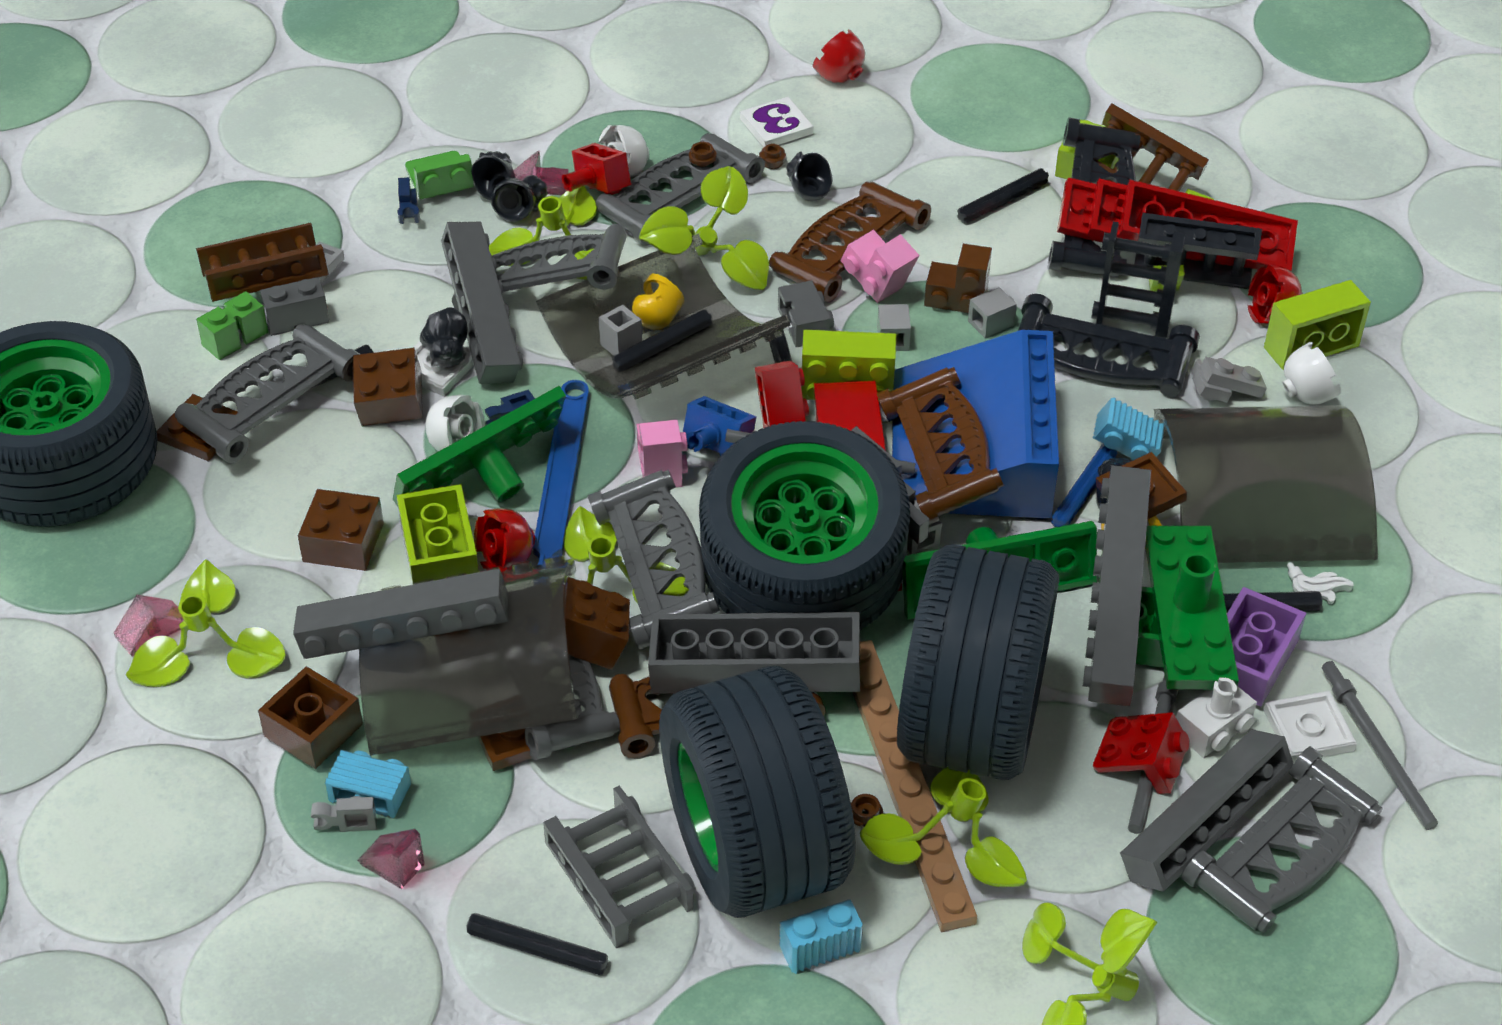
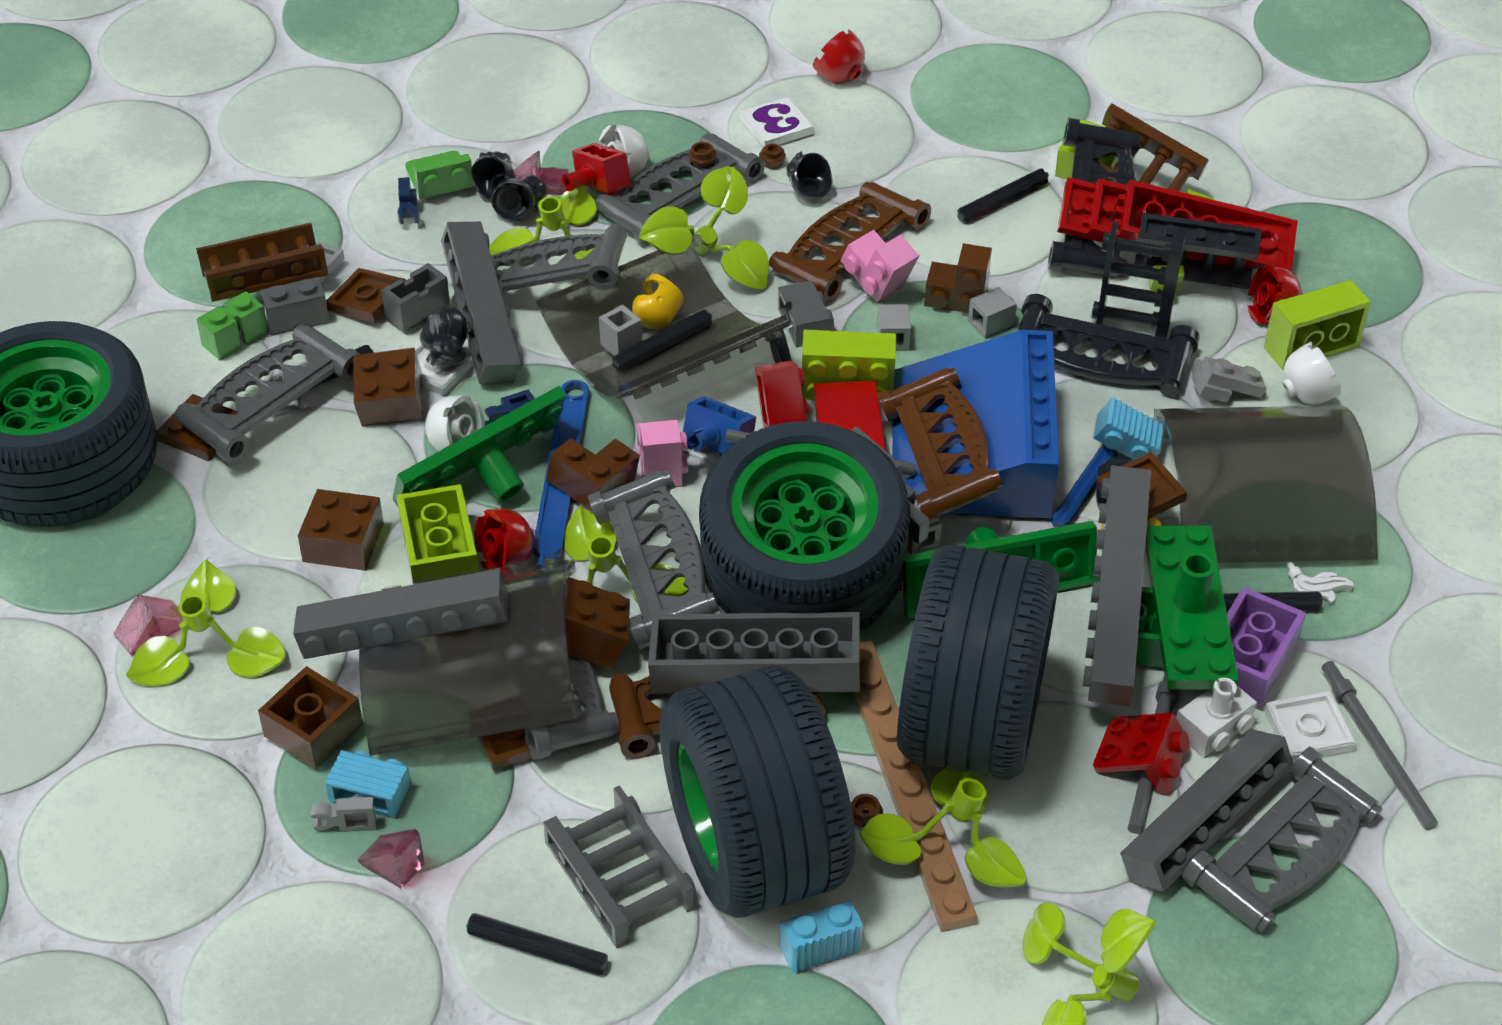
none -> reddish brown plate [326,268,406,323]
none -> dark grey brick [381,263,450,331]
none -> reddish brown brick [546,438,640,512]

